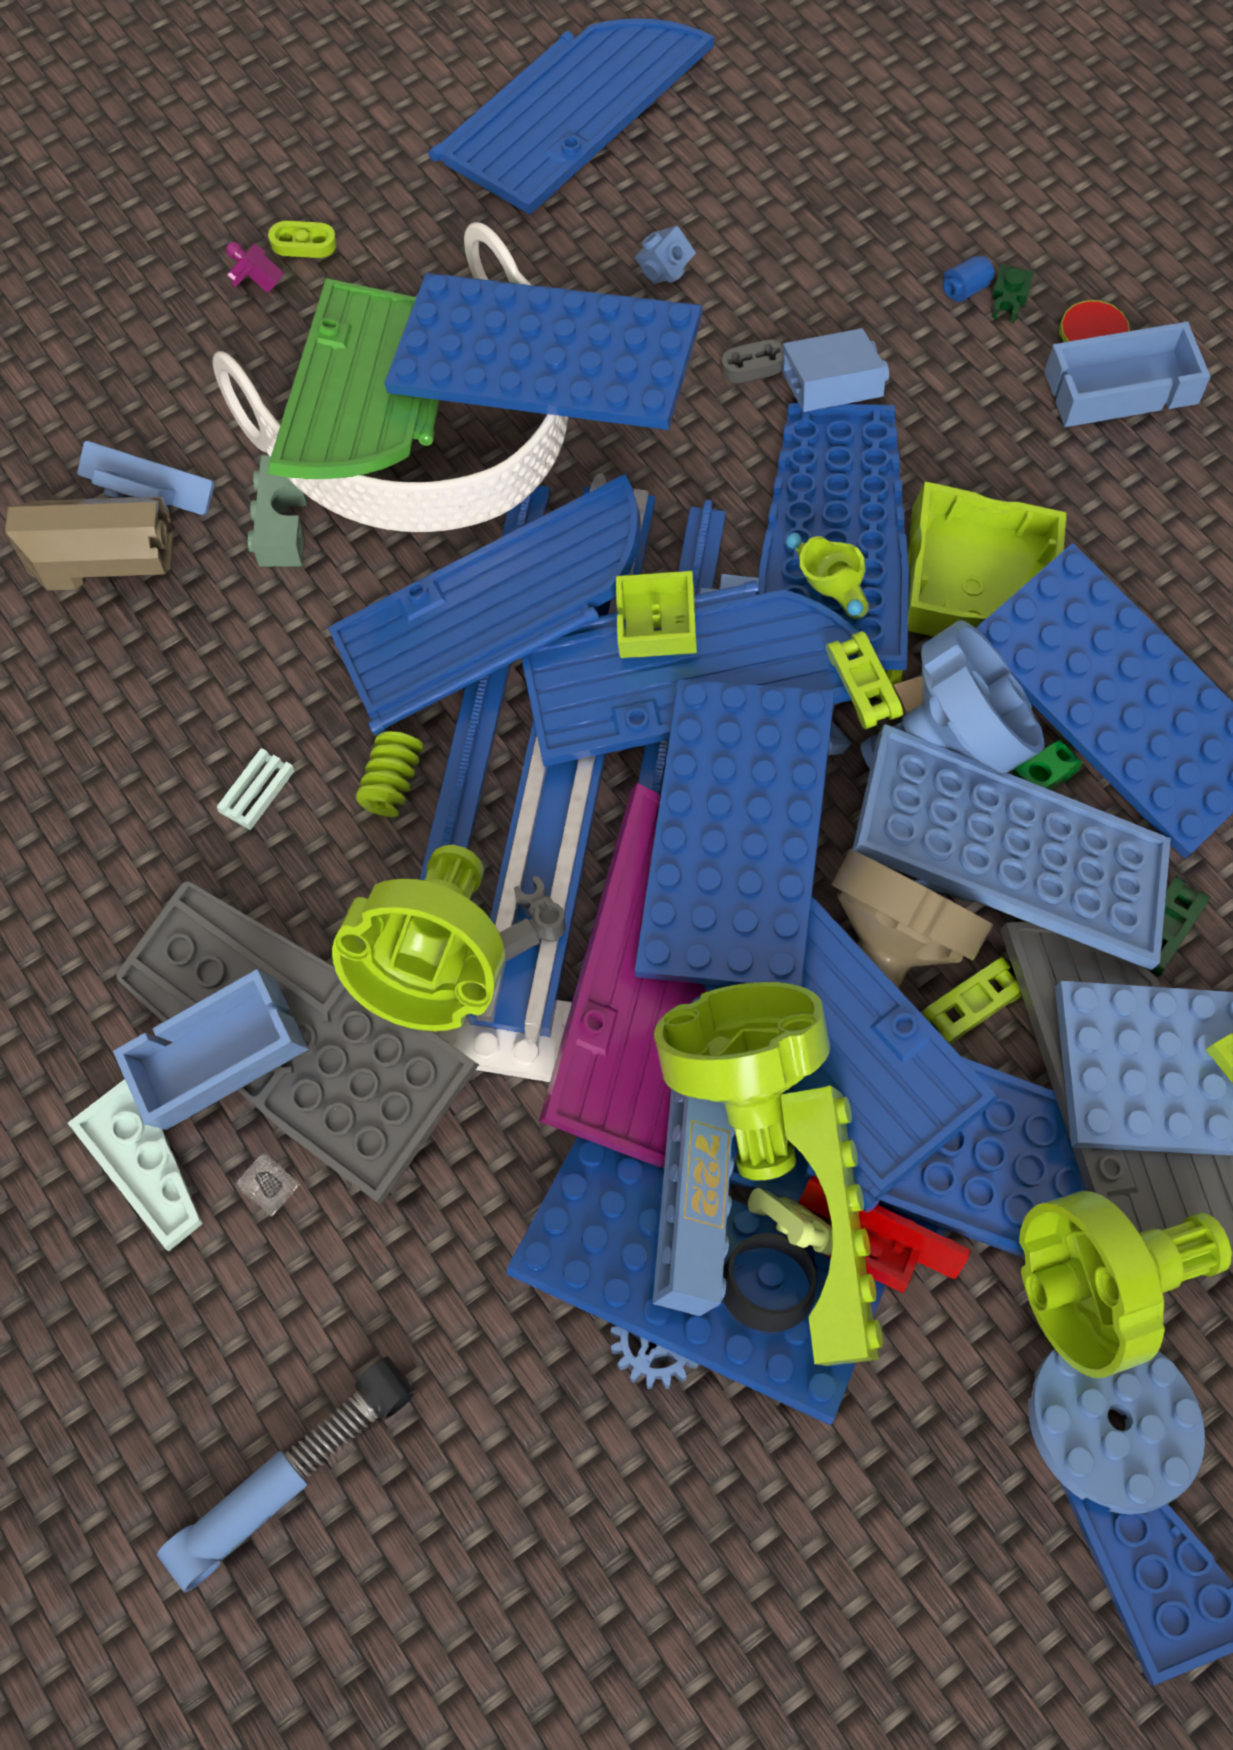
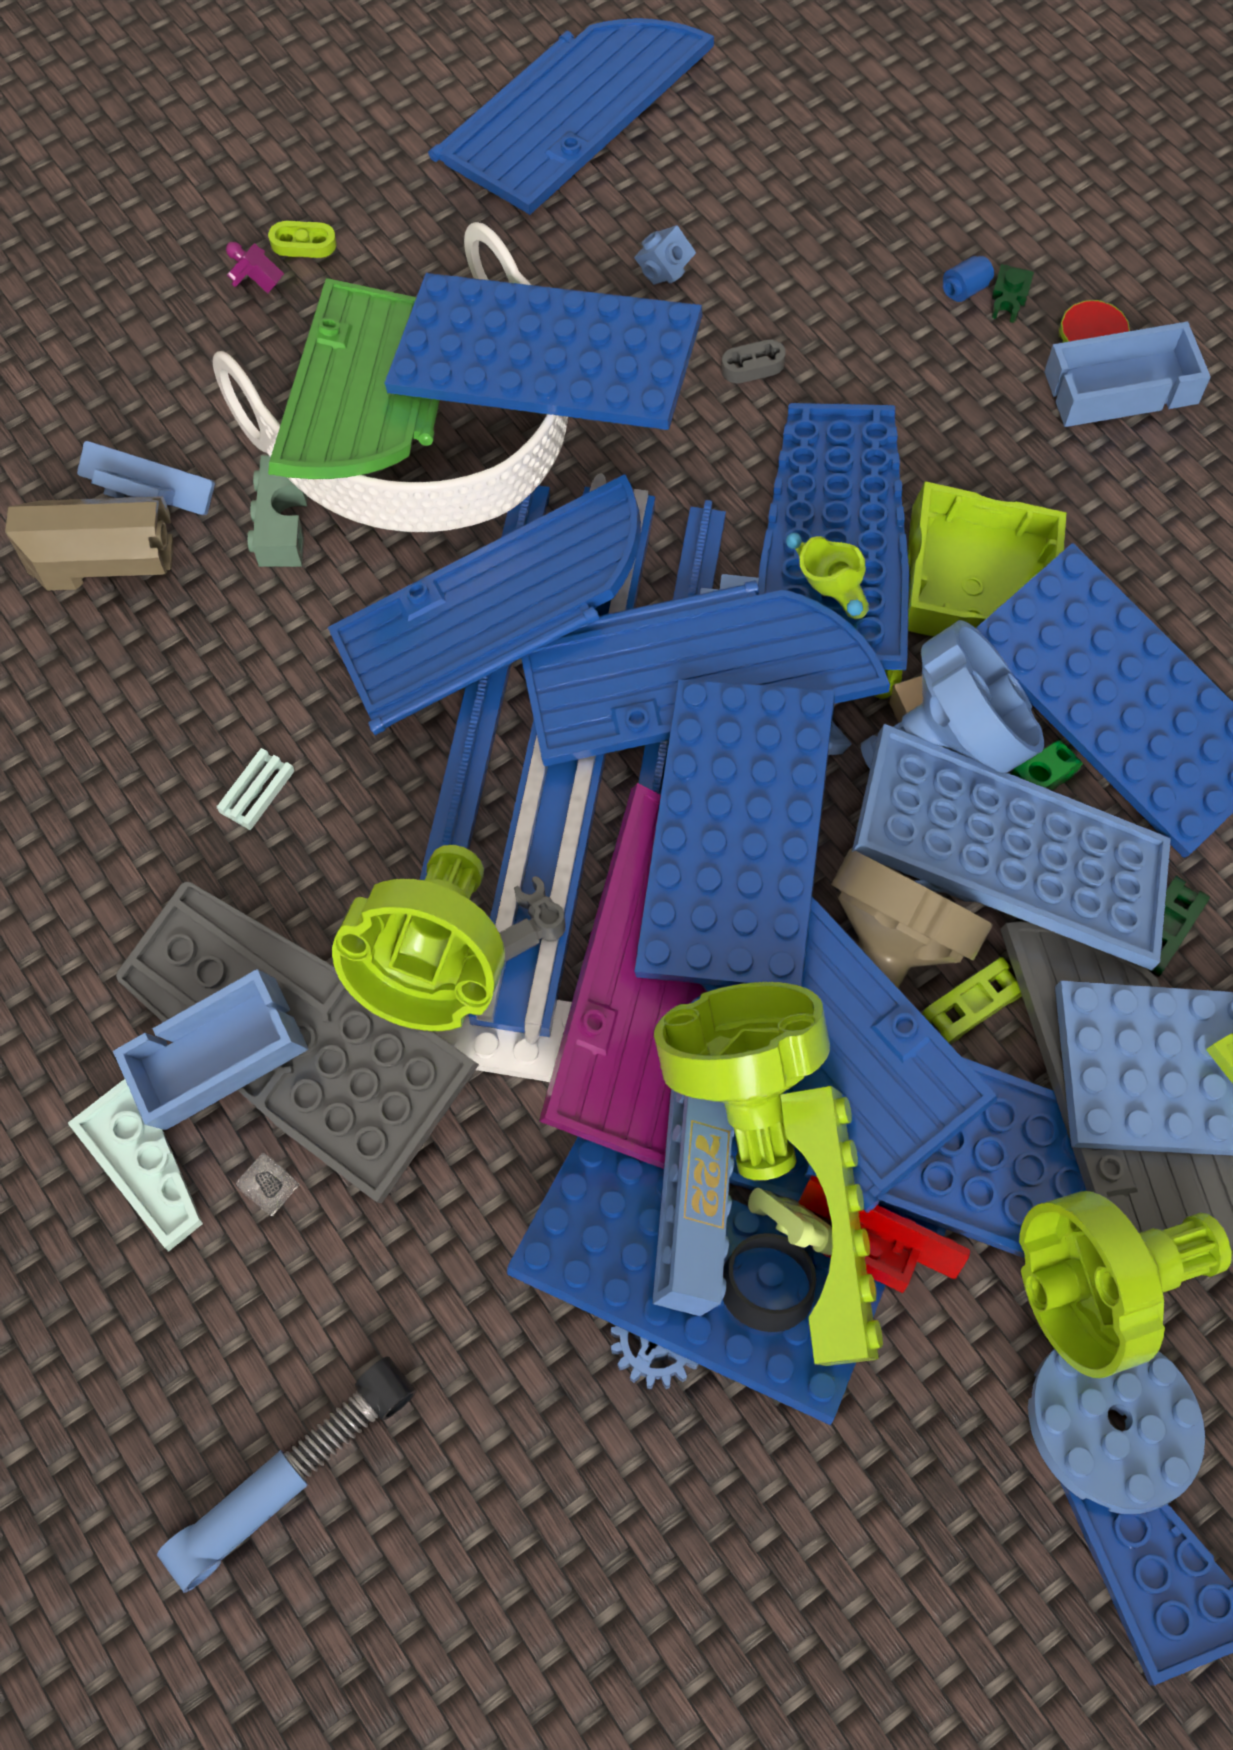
lime piece [356,731,424,817] -> none
lime piece [616,571,697,658] -> none
medium blue brick [782,328,889,412] -> none
lime plate [826,631,903,729] -> none

